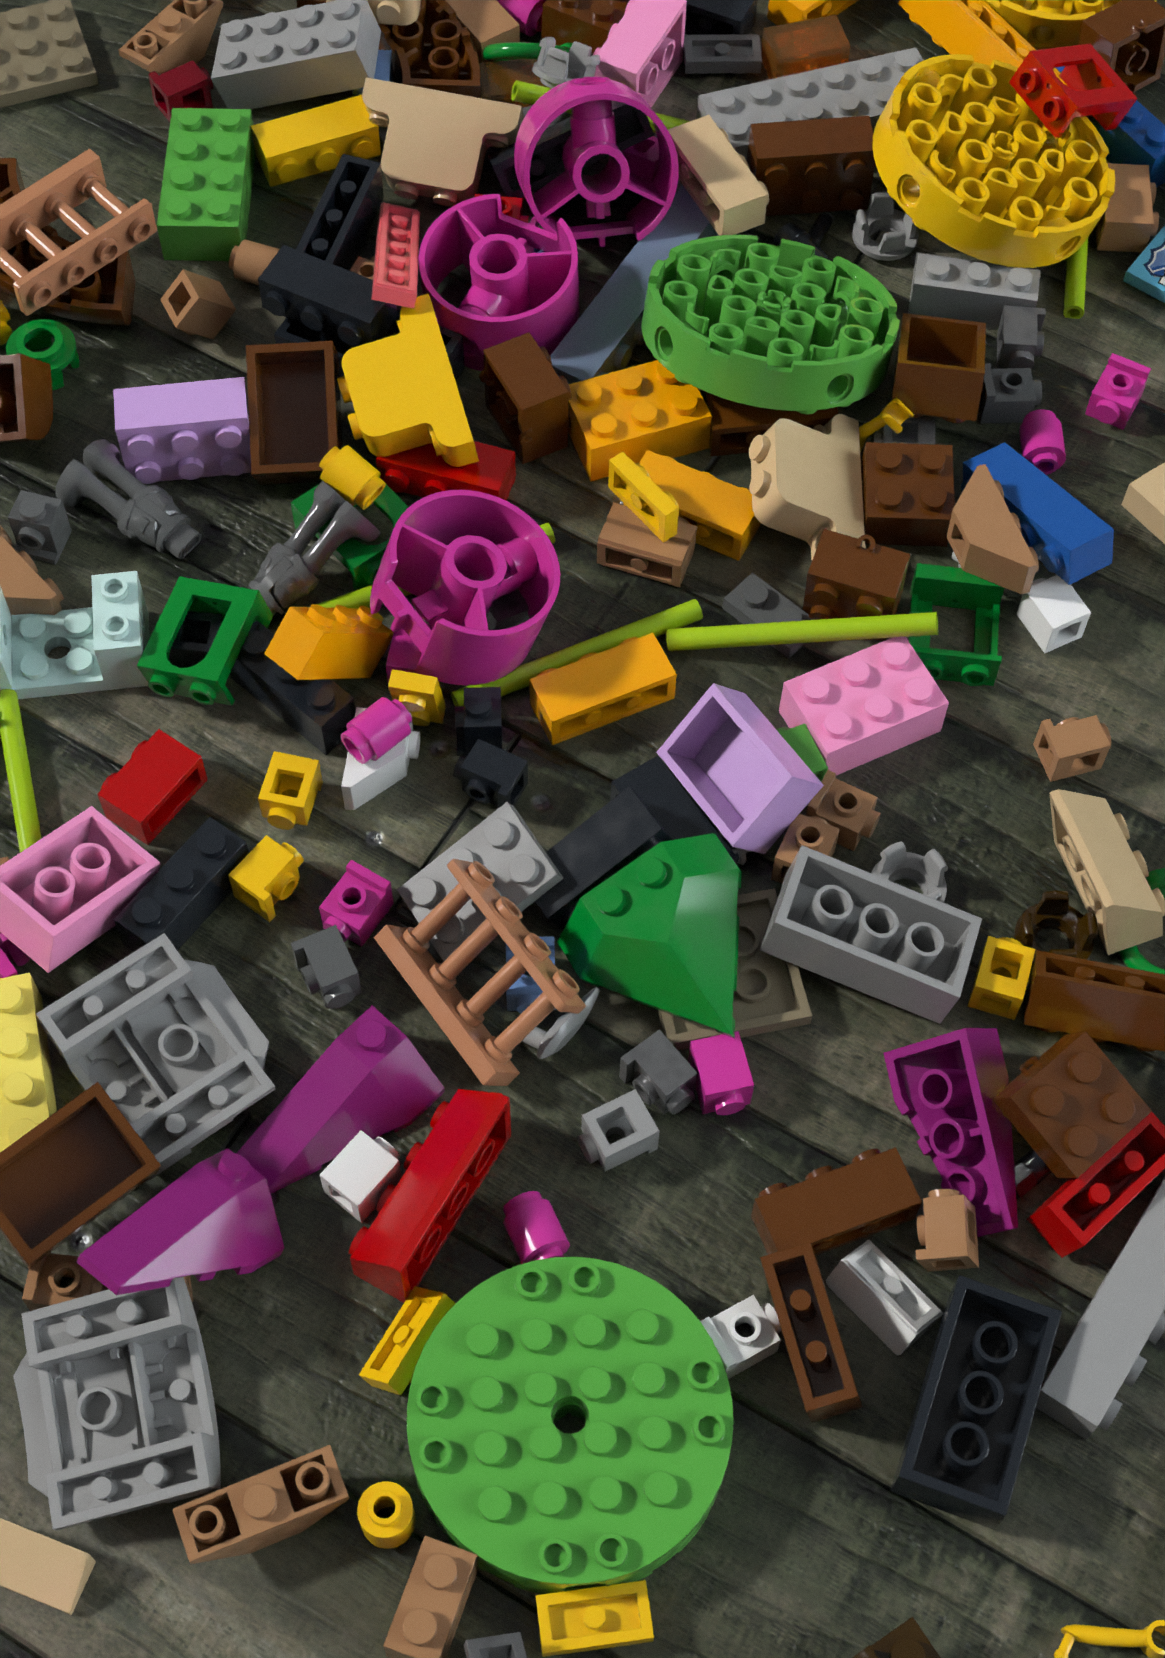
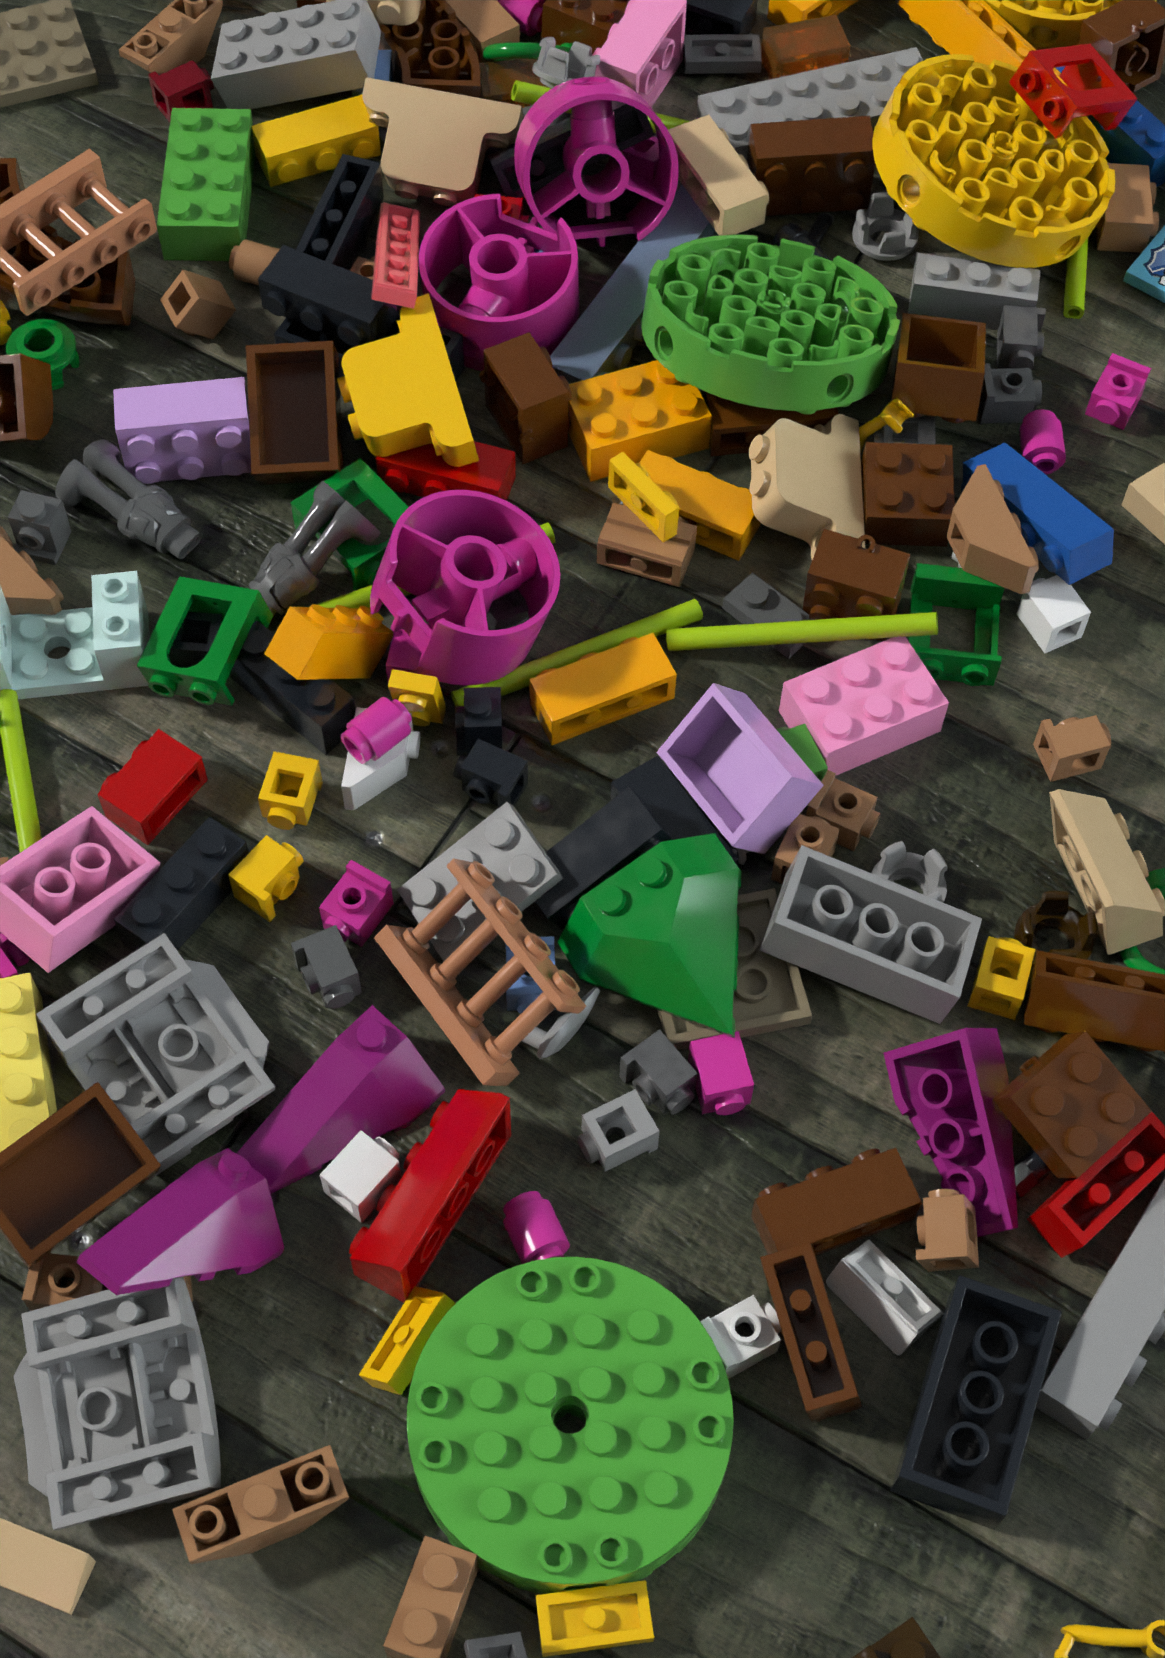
yellow brick [319,445,386,510] -> none
yellow brick [357,1481,416,1549] -> none

